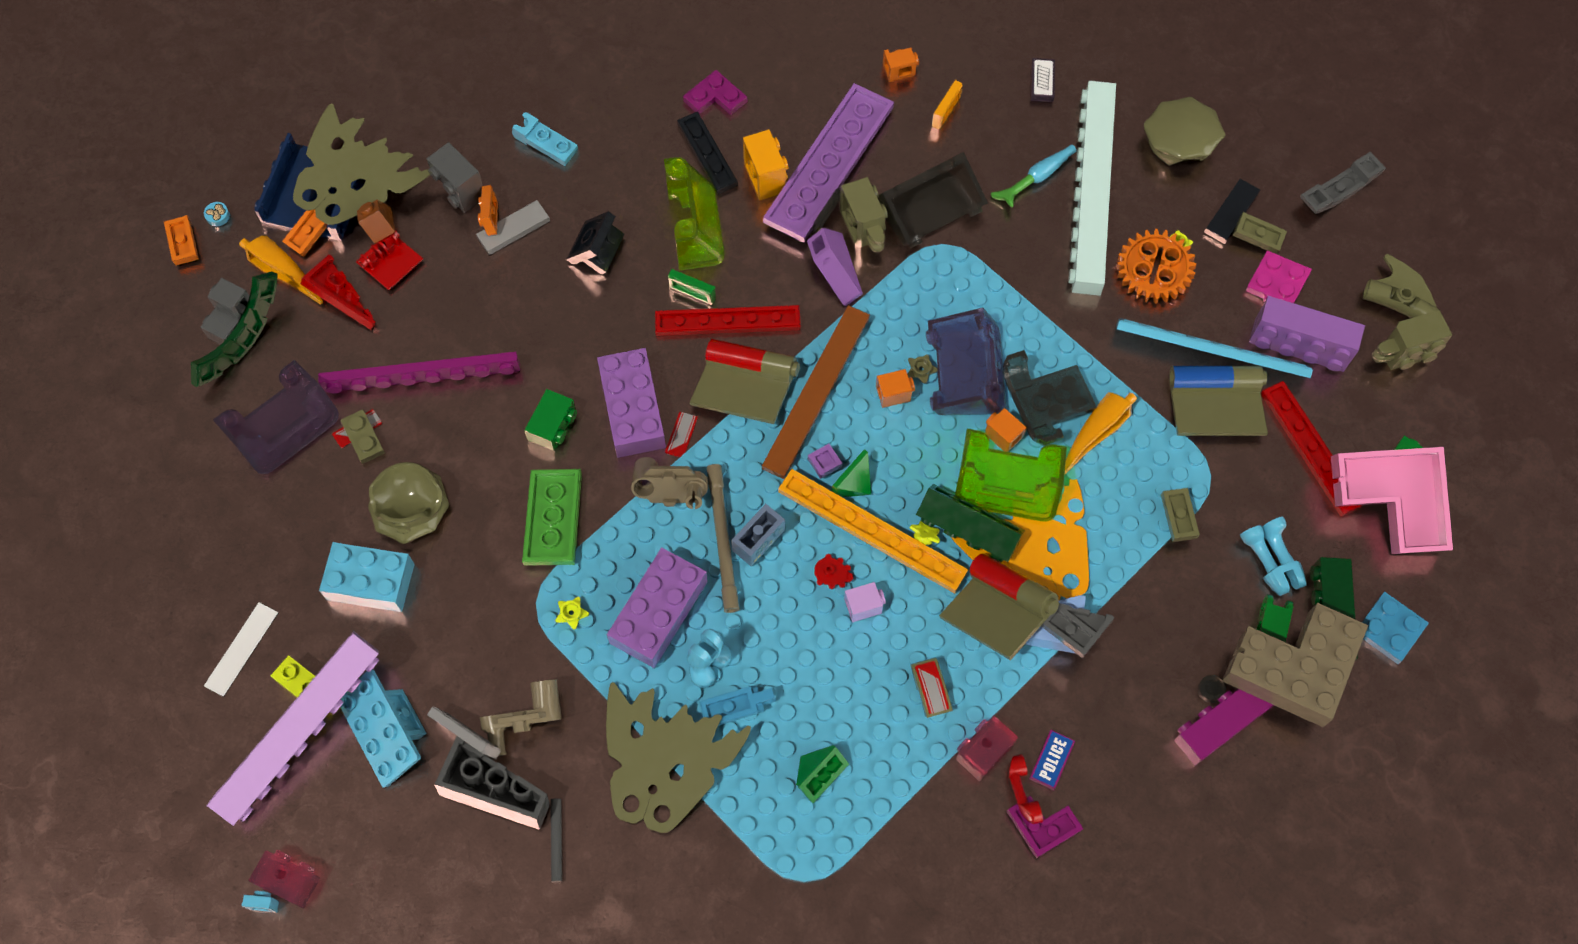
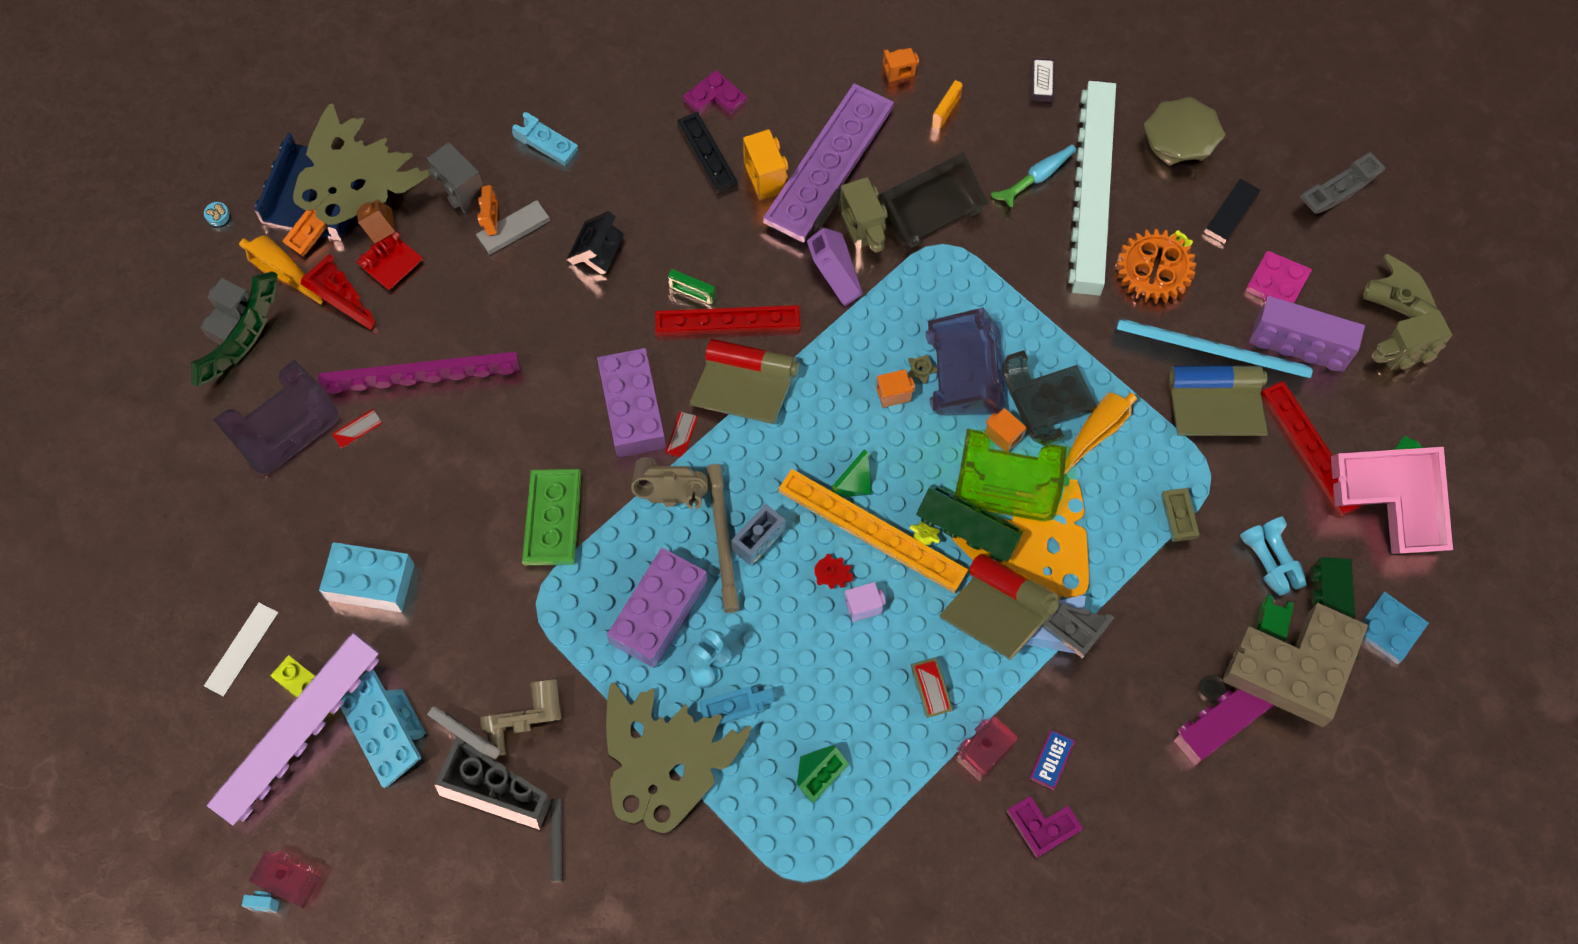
orange plate [164,215,199,266] -> none
olive plate [340,409,385,464] -> none
olive piece [368,462,449,544] -> none
green brick [524,389,577,451] -> none
neon yellow plate [555,597,589,630] -> none
clear neon green windscreen [664,157,724,270] -> none
dark orange tile [762,305,870,479] -> none
medium lavender plate [808,444,842,479] -> none
red bar [1009,754,1043,824] -> none
olive plate [1233,212,1287,254] -> none

